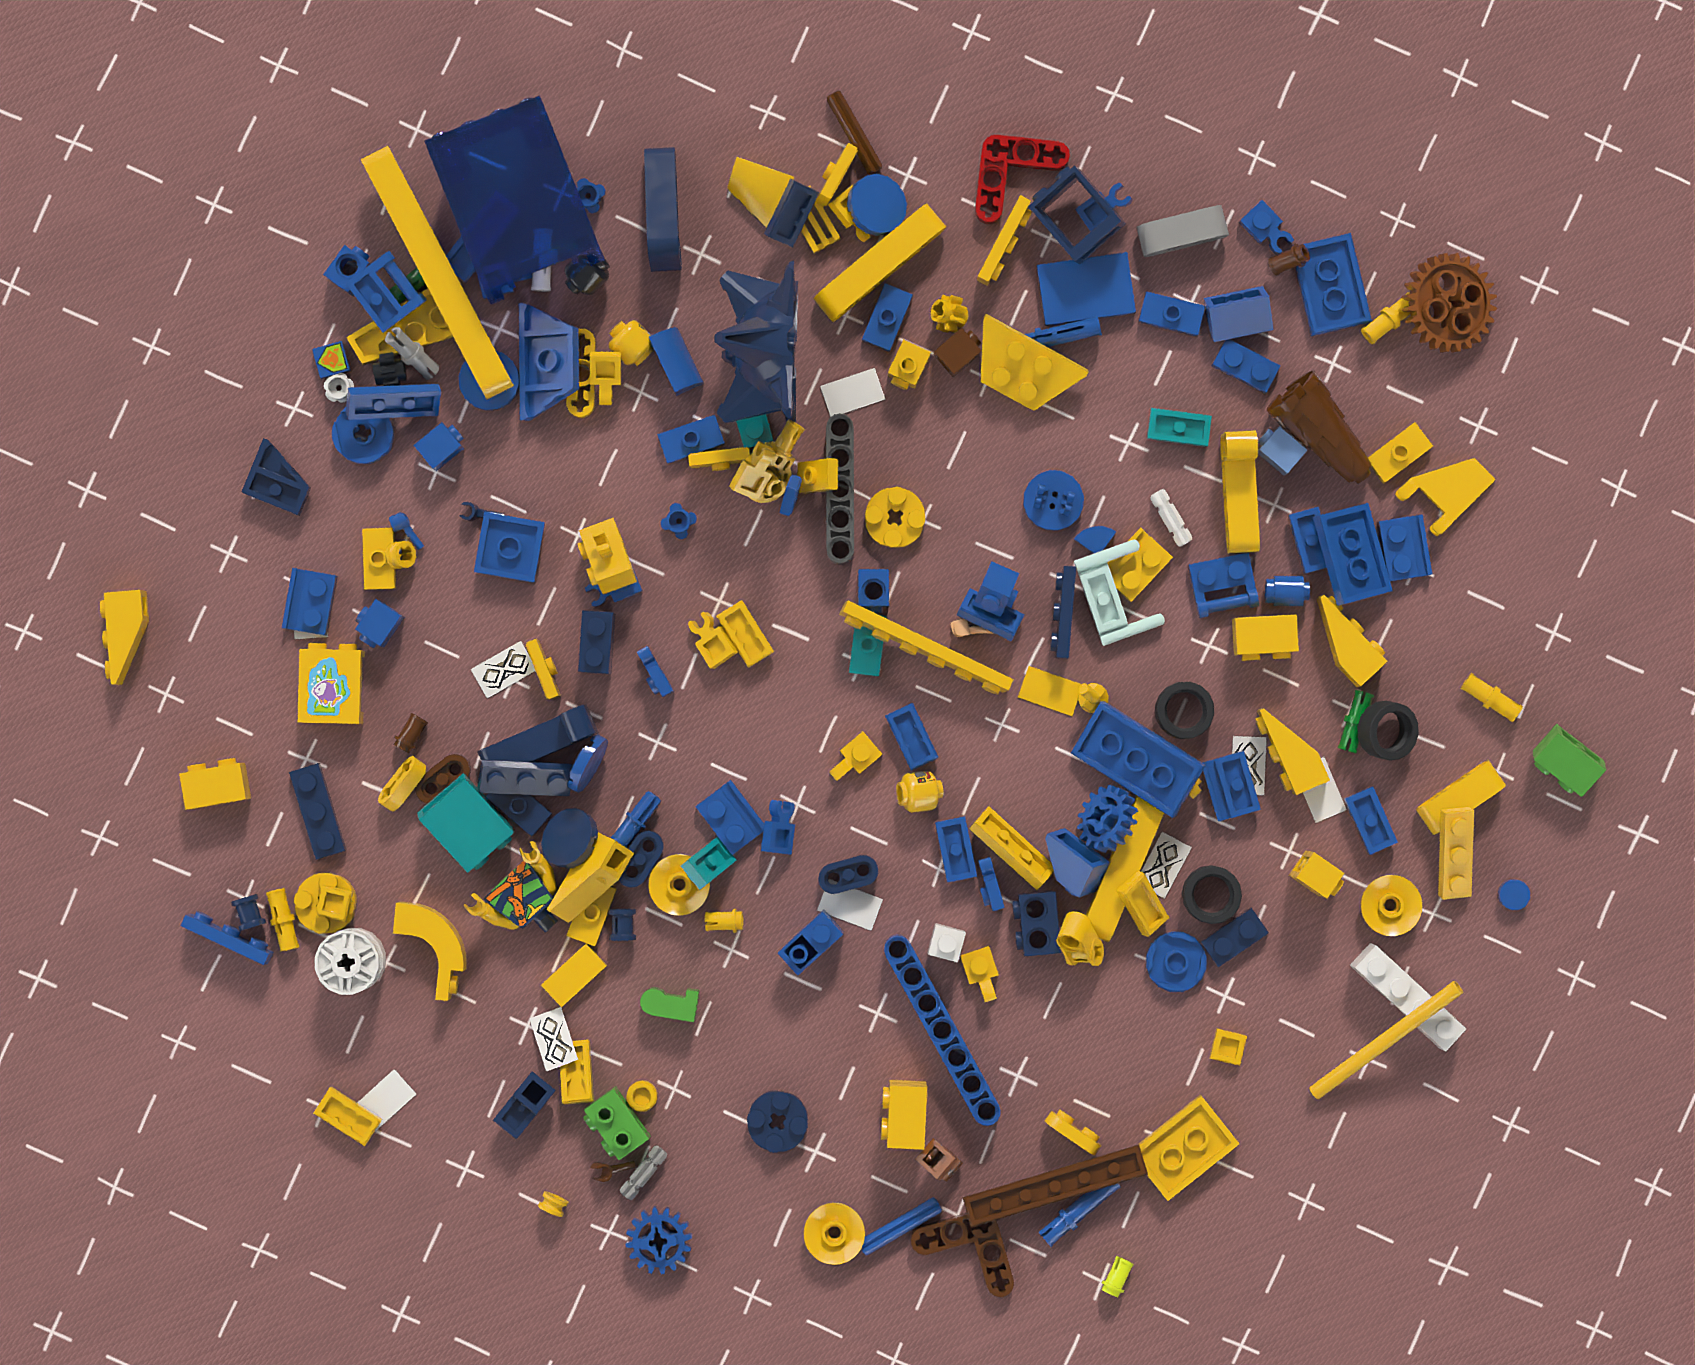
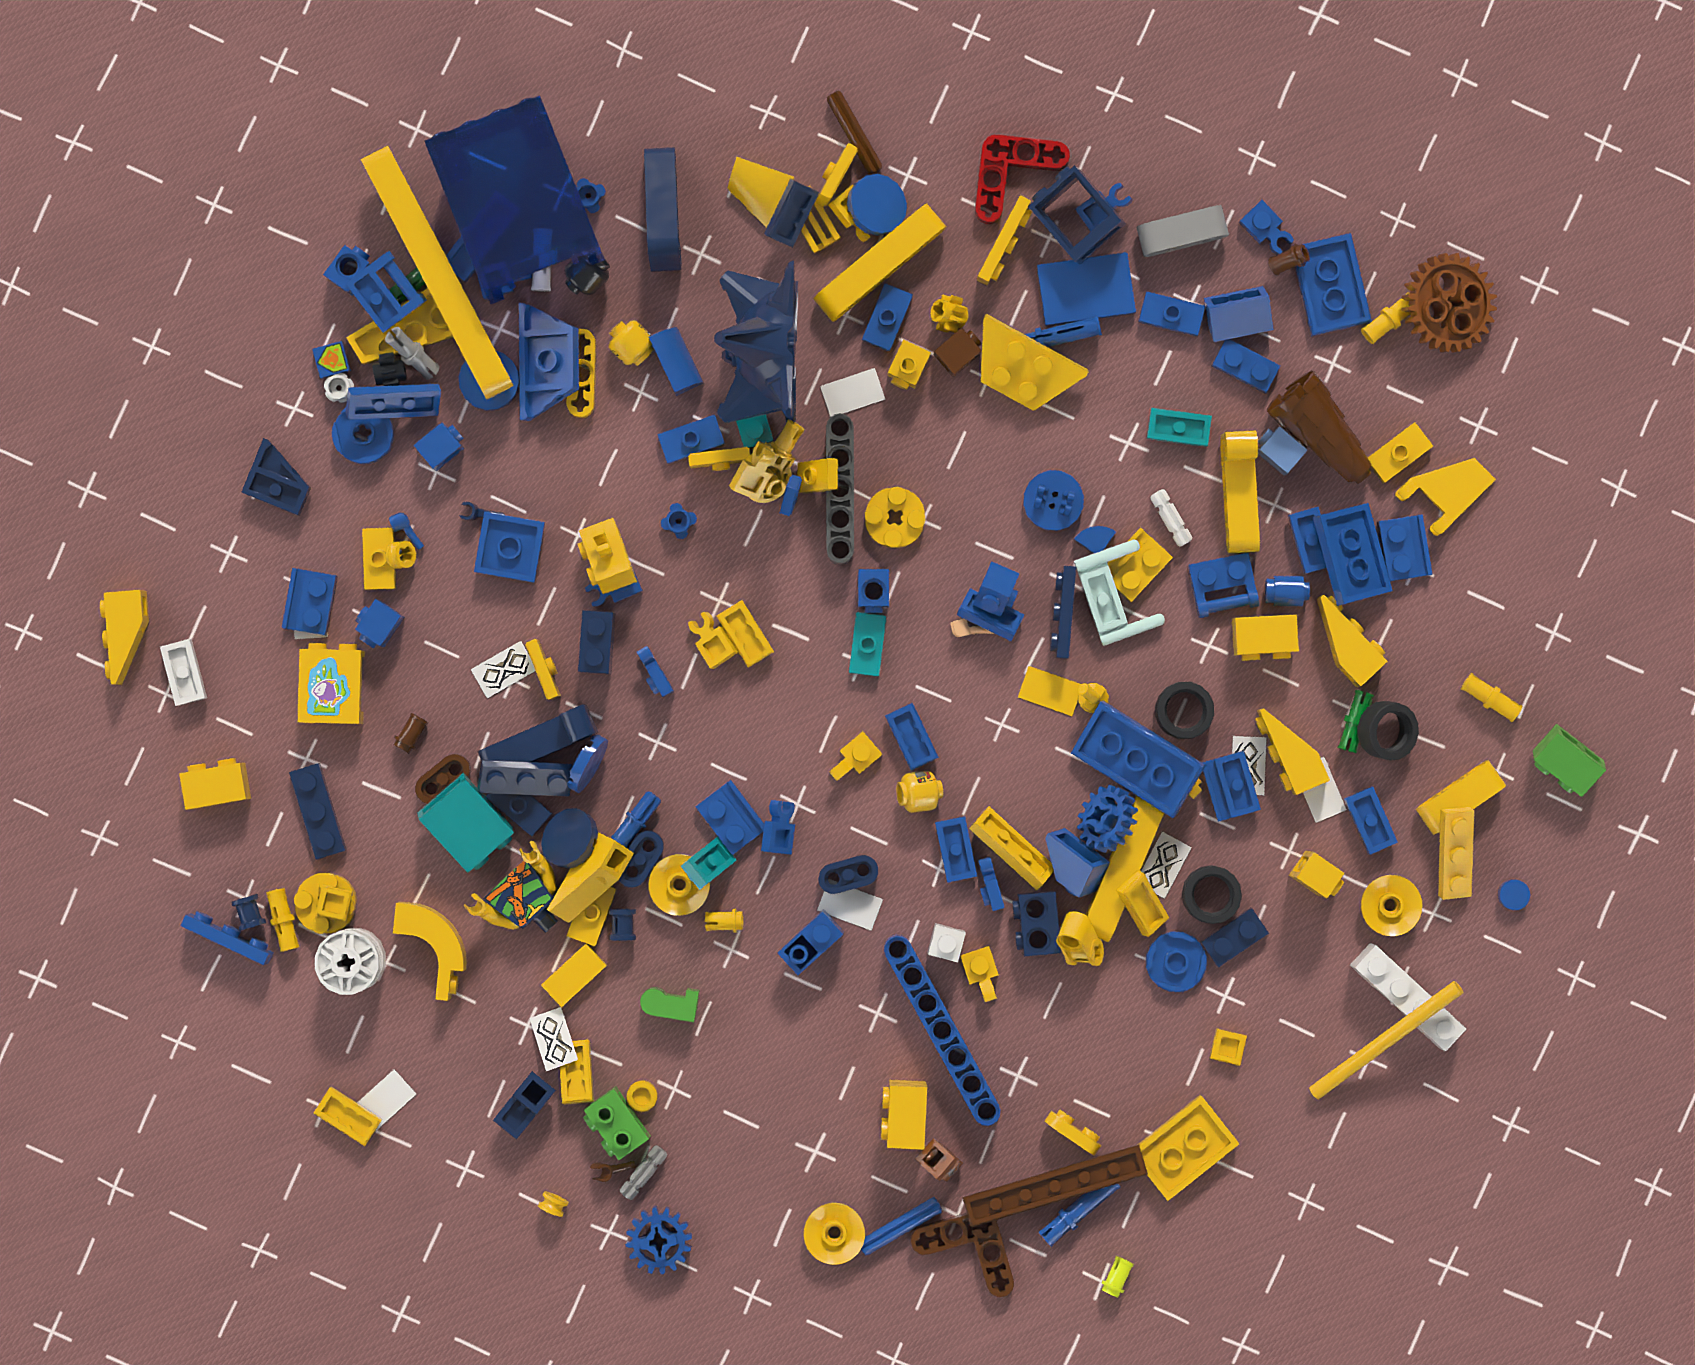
yellow beam [378,756,426,812] -> none
yellow plate [590,352,621,405] -> none
dark blue plate [747,1090,808,1153] -> none
yellow plate [839,600,1014,695] -> none
none -> white plate [160,639,207,706]

